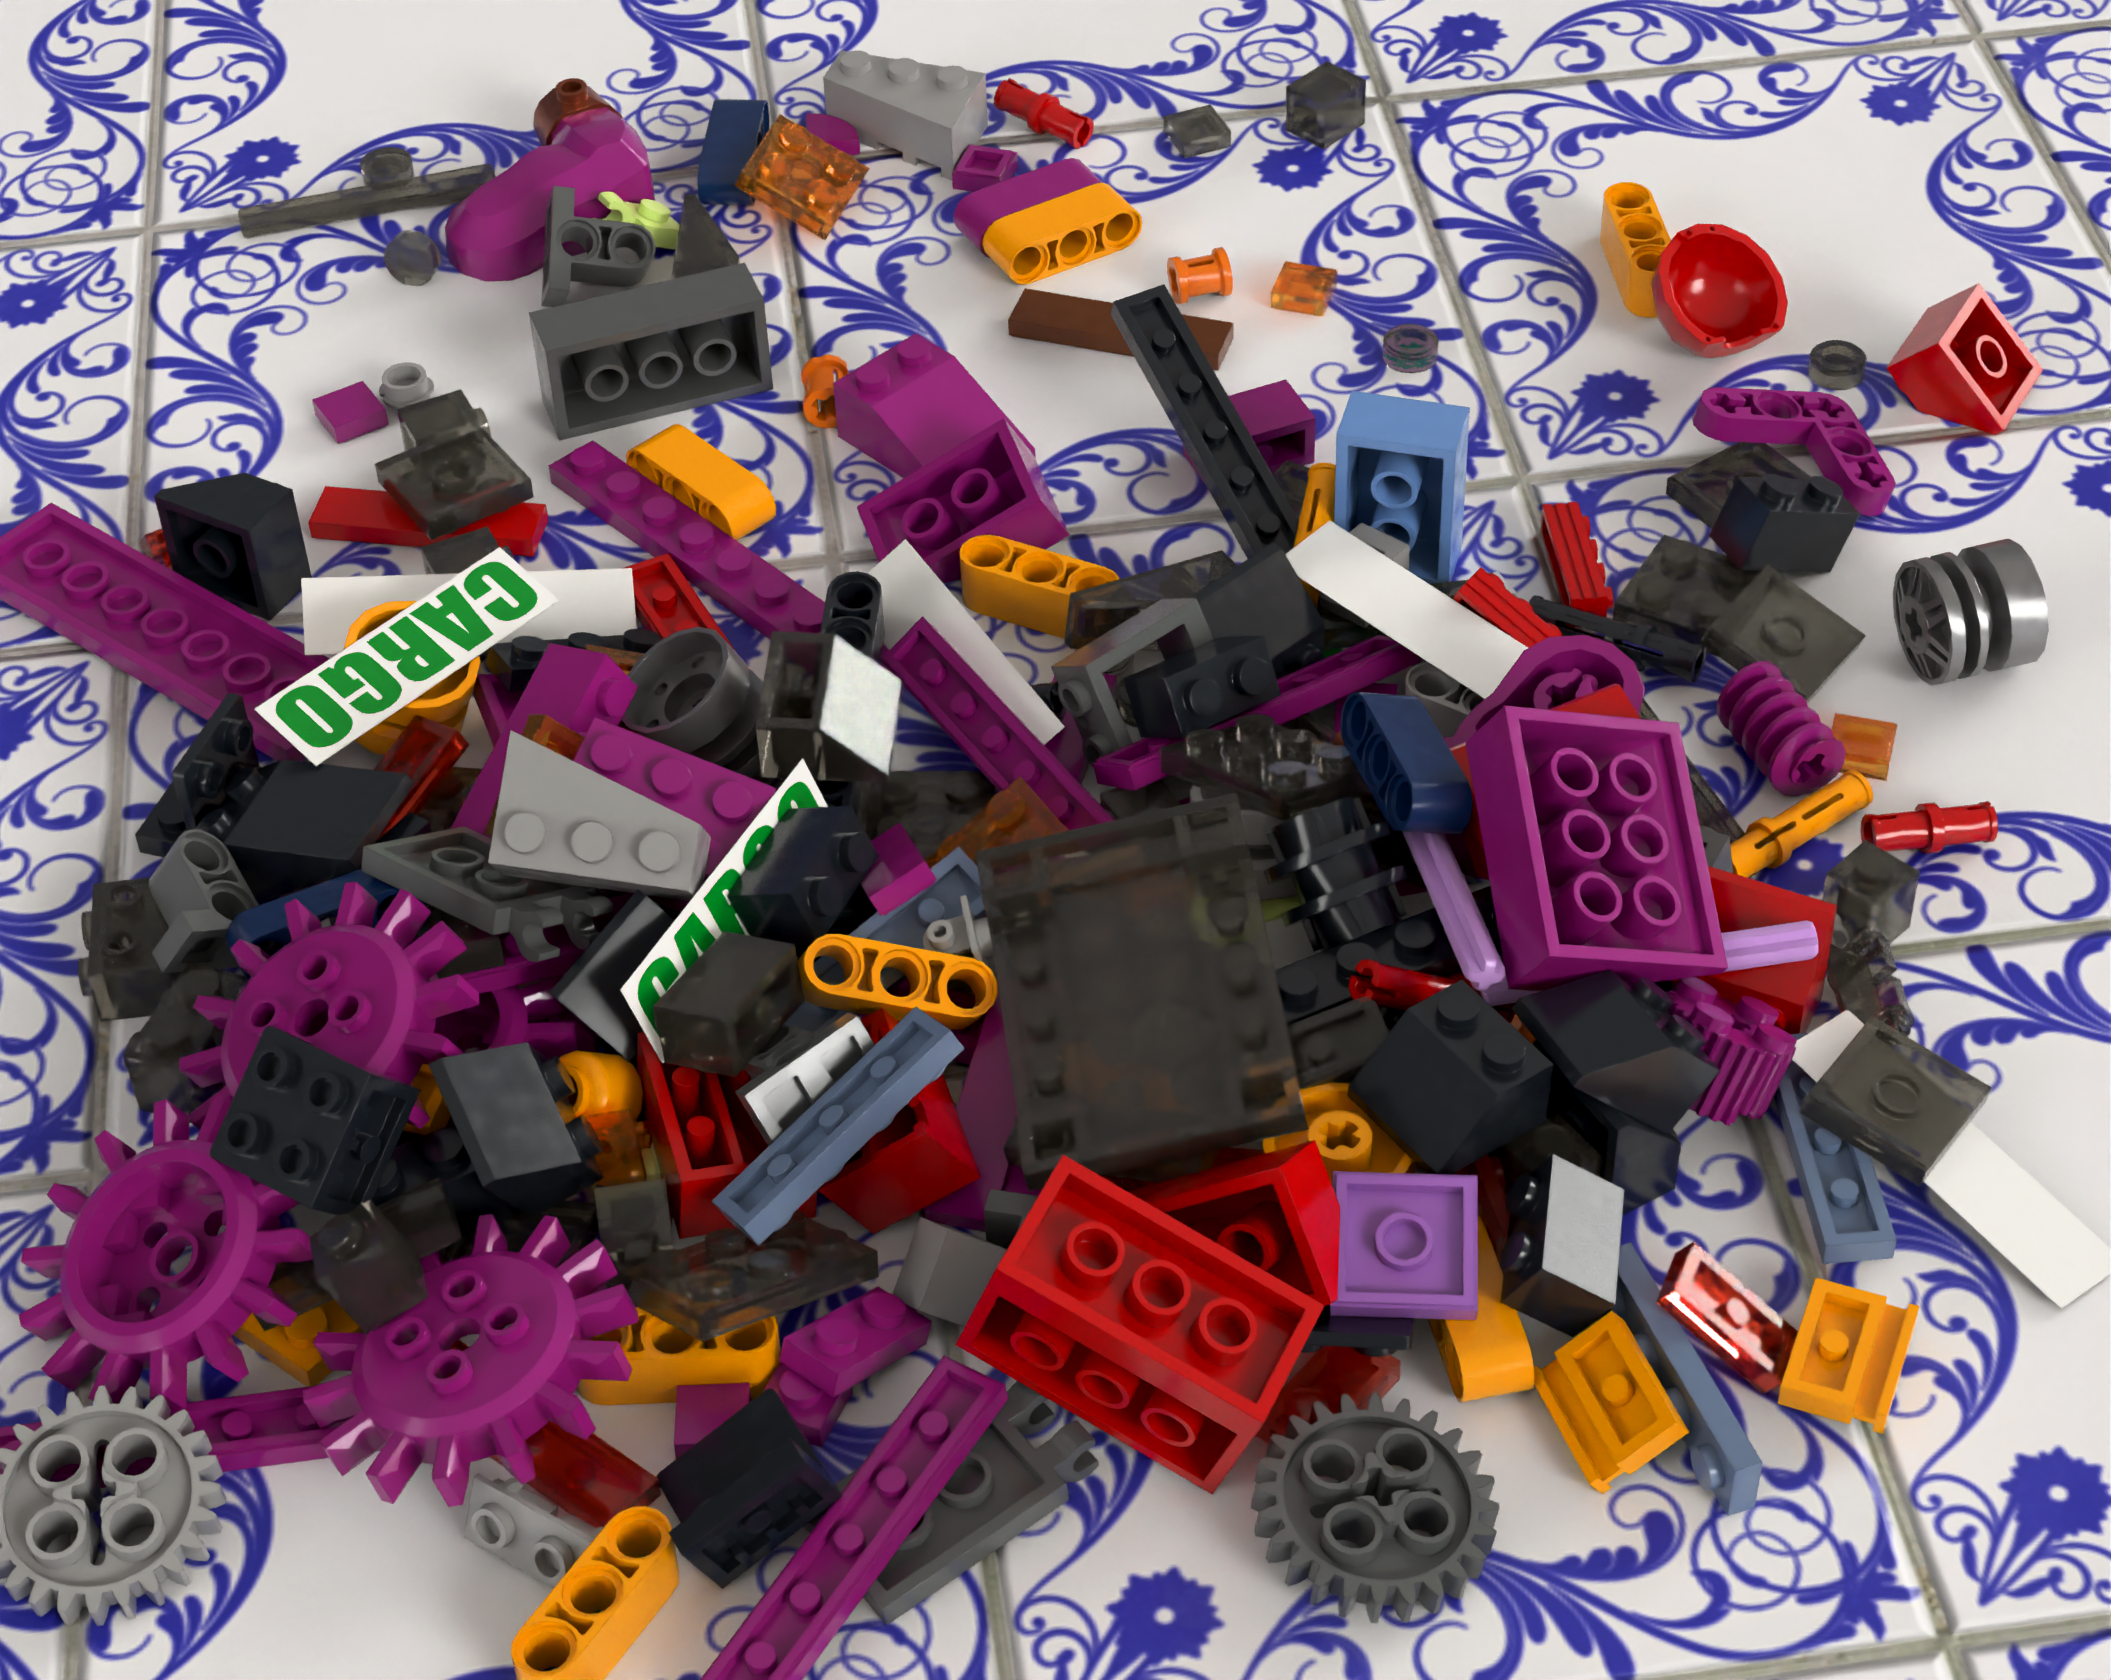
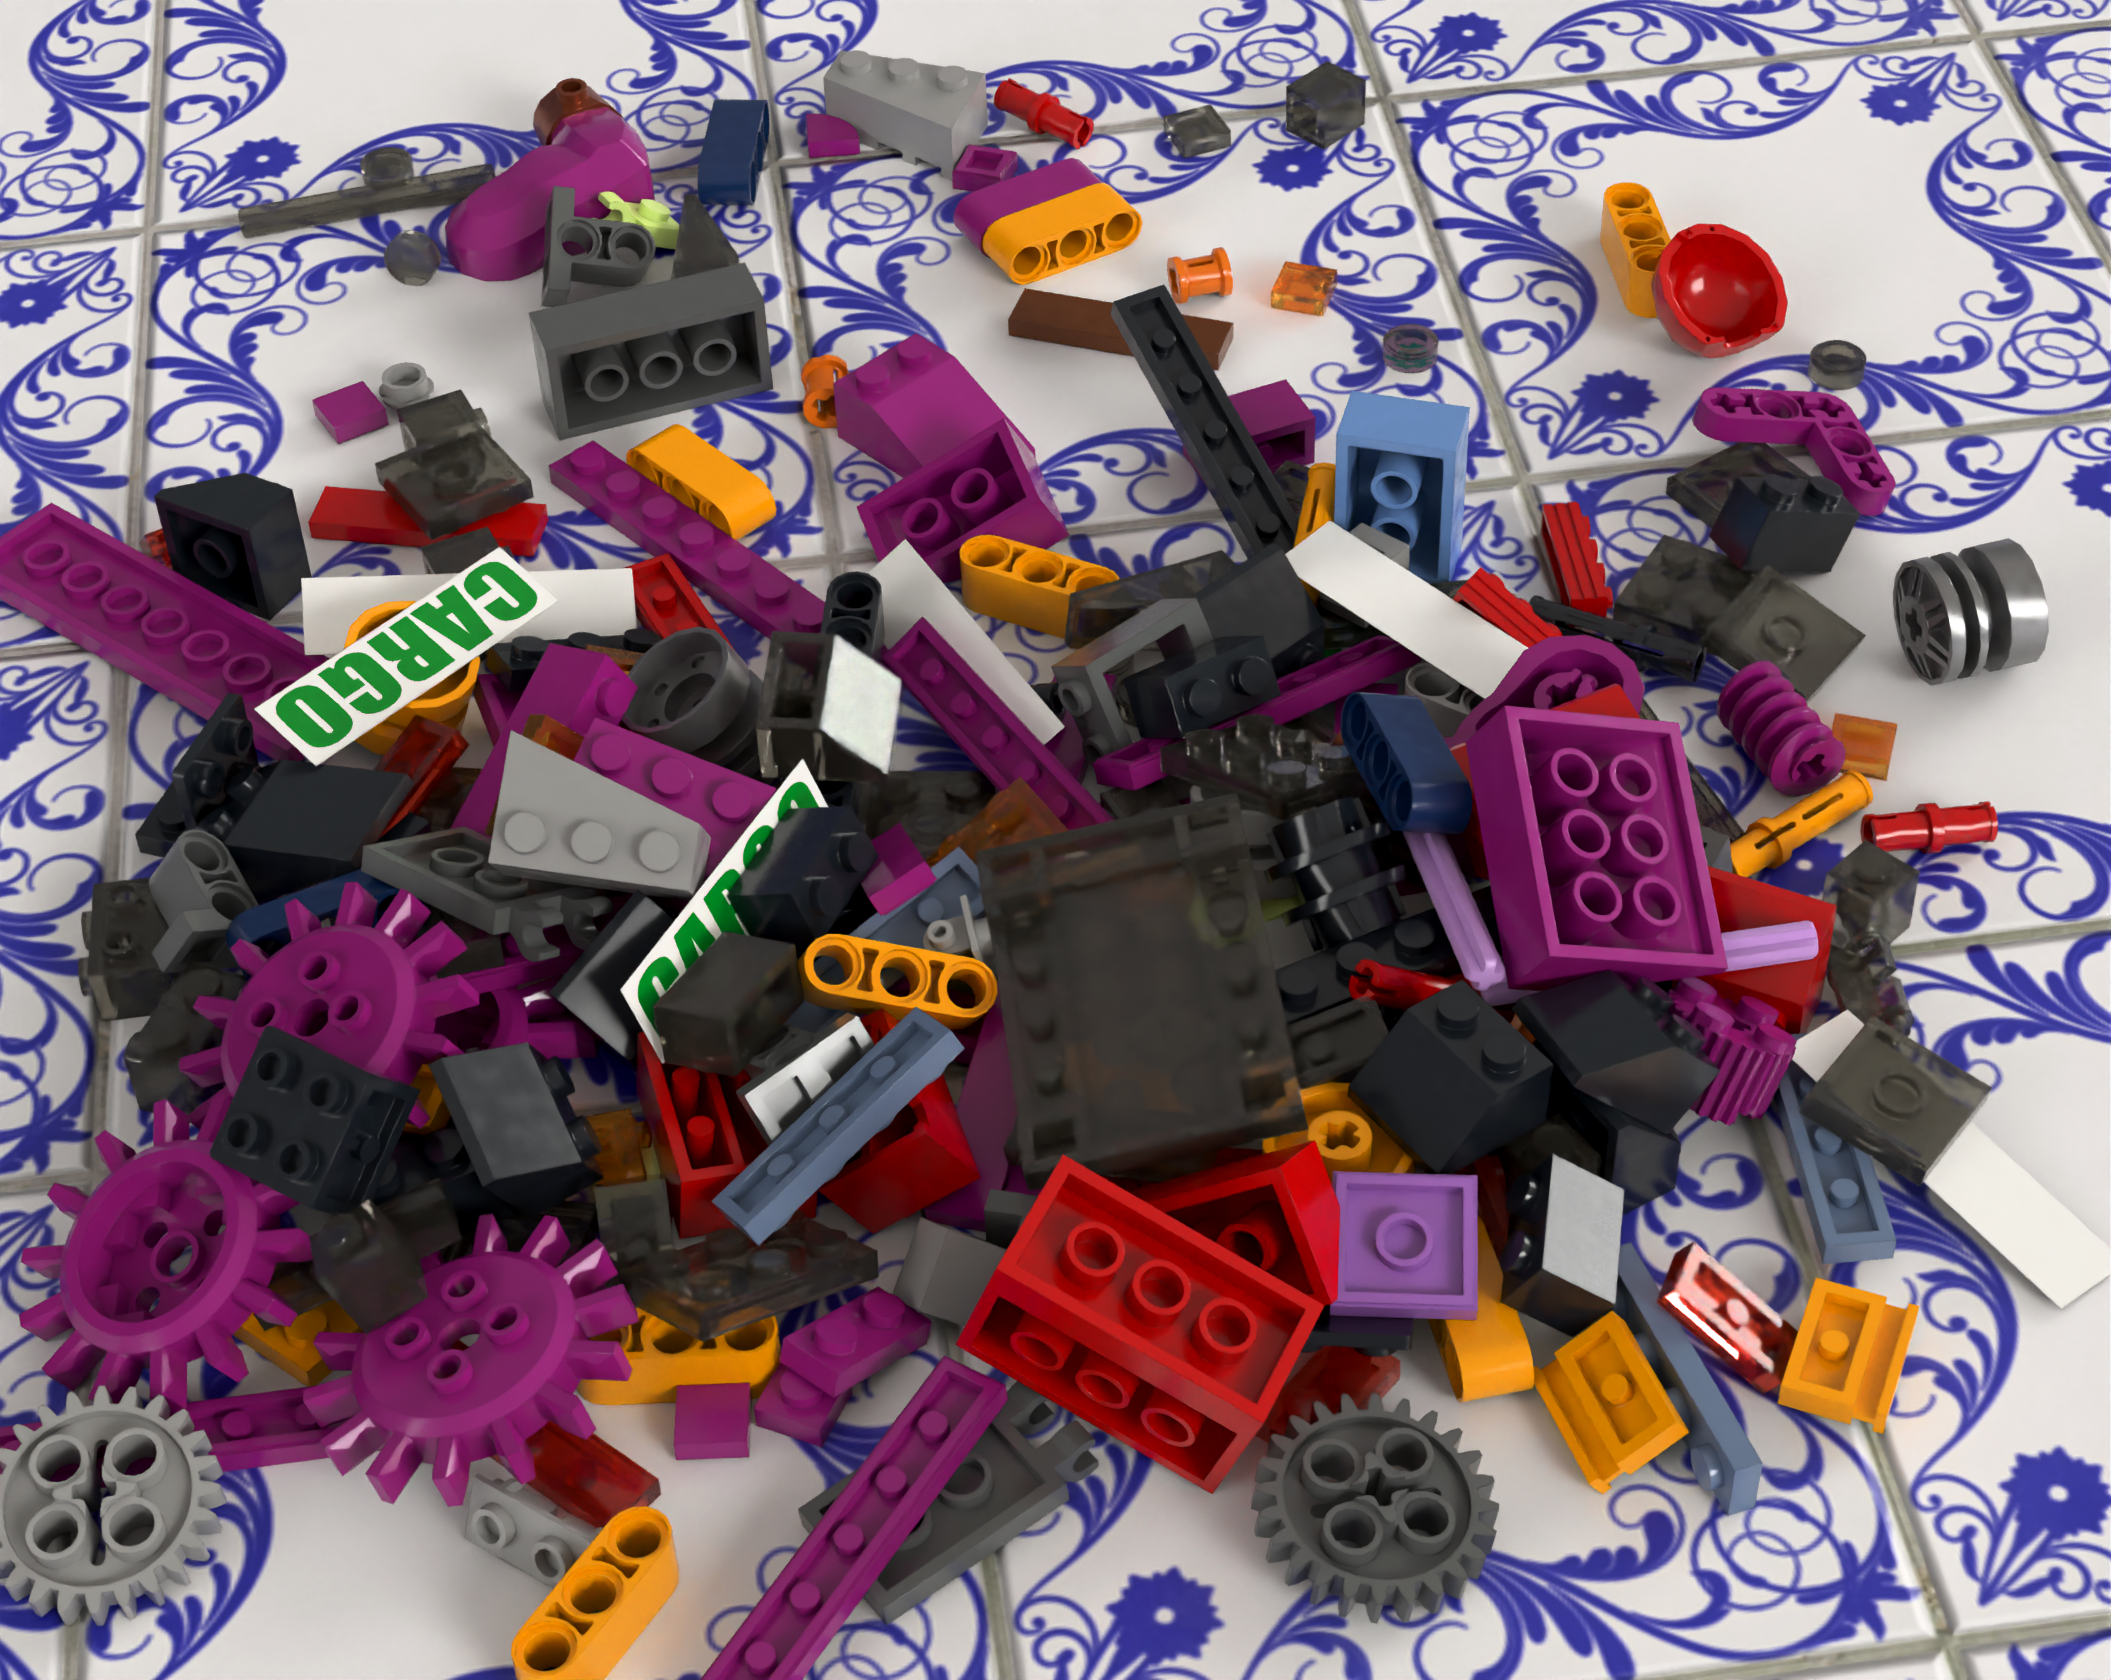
light orange head [559,1050,644,1142] -> none
black bracket [656,1388,843,1589] -> none
clear orange plate [734,114,870,240] -> none
red slope [1886,283,2043,435] -> none

